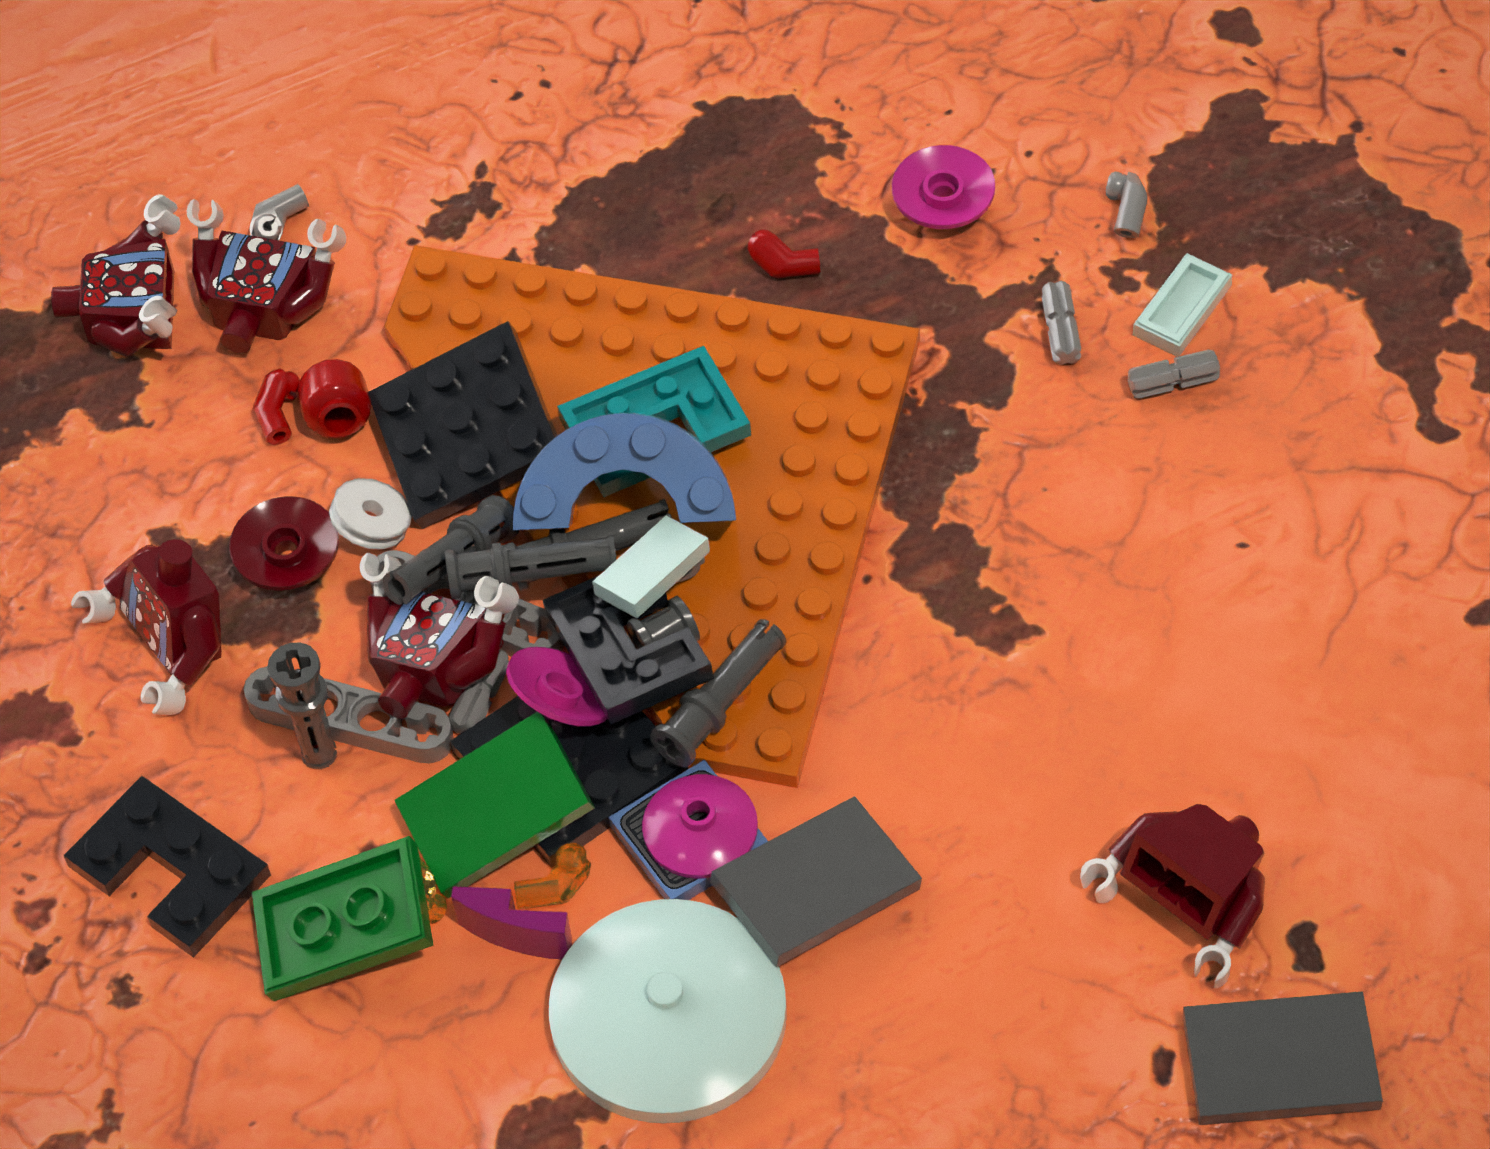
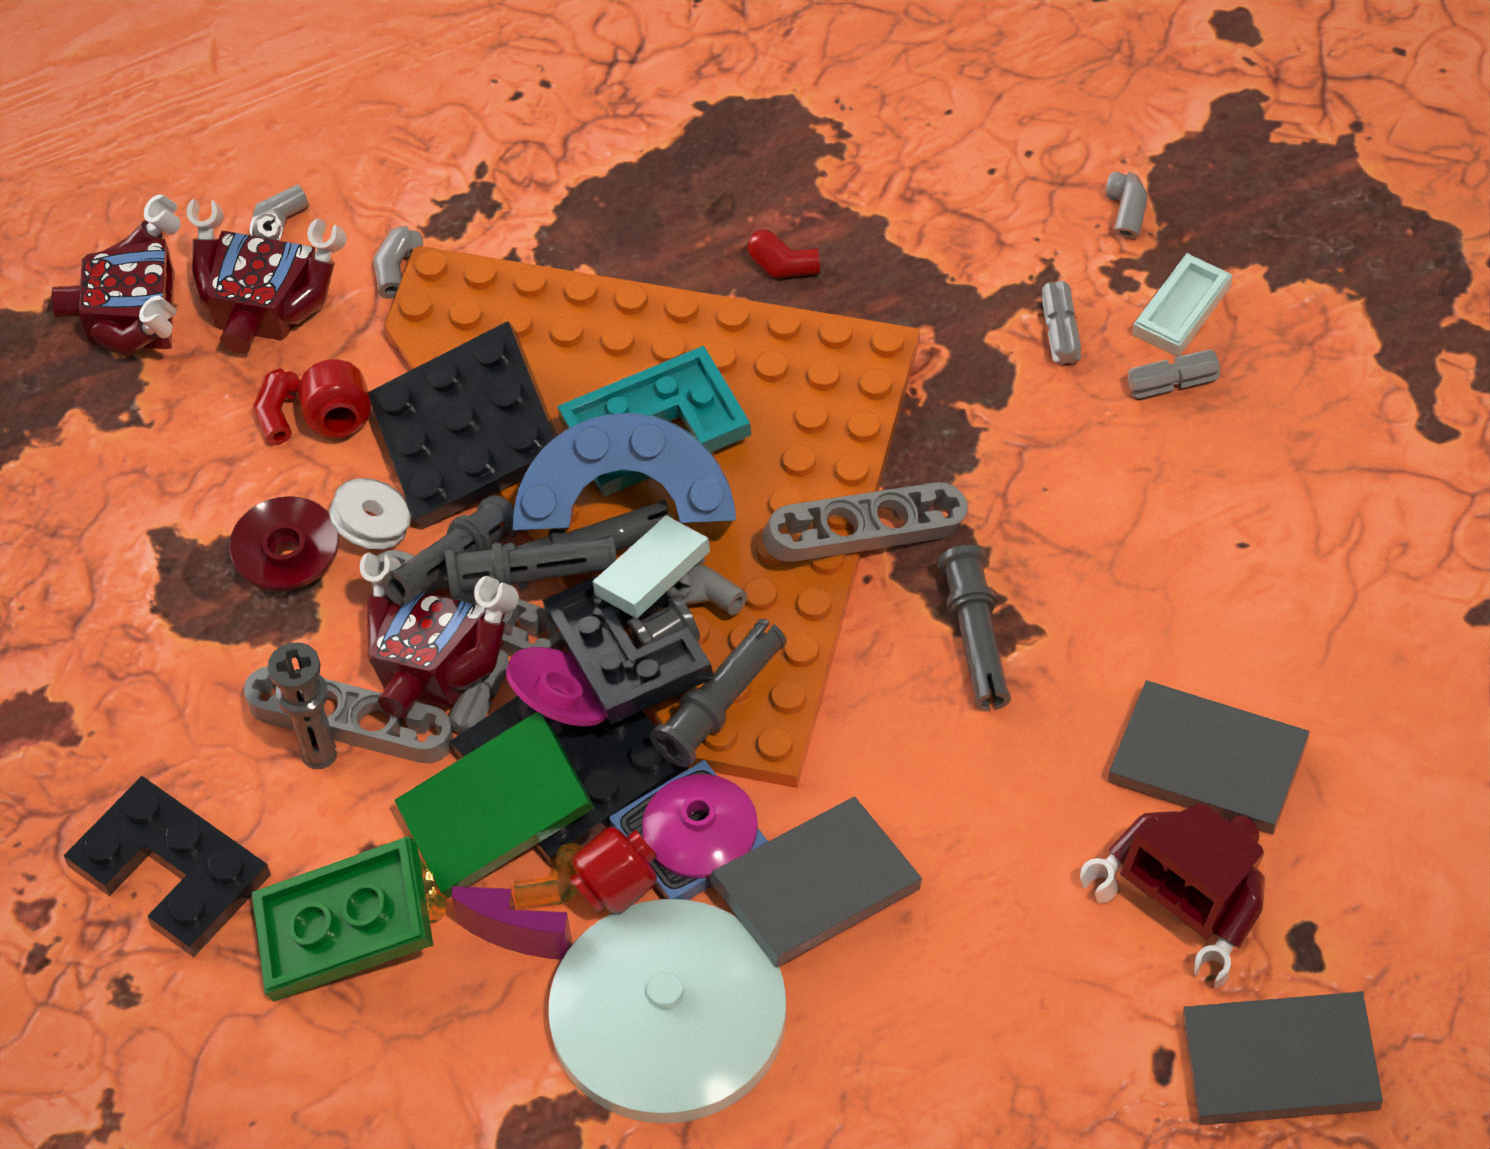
dark red torso [71,539,222,715] -> none
dark pink dish [892,145,995,229] -> none
none -> light grey arm [373,226,423,299]
none -> red head [569,827,658,914]
none -> light grey arm [666,565,747,615]
none -> light grey beam [762,482,968,562]
none -> dark grey pin [937,545,1011,711]
none -> dark grey tile [1108,680,1310,835]

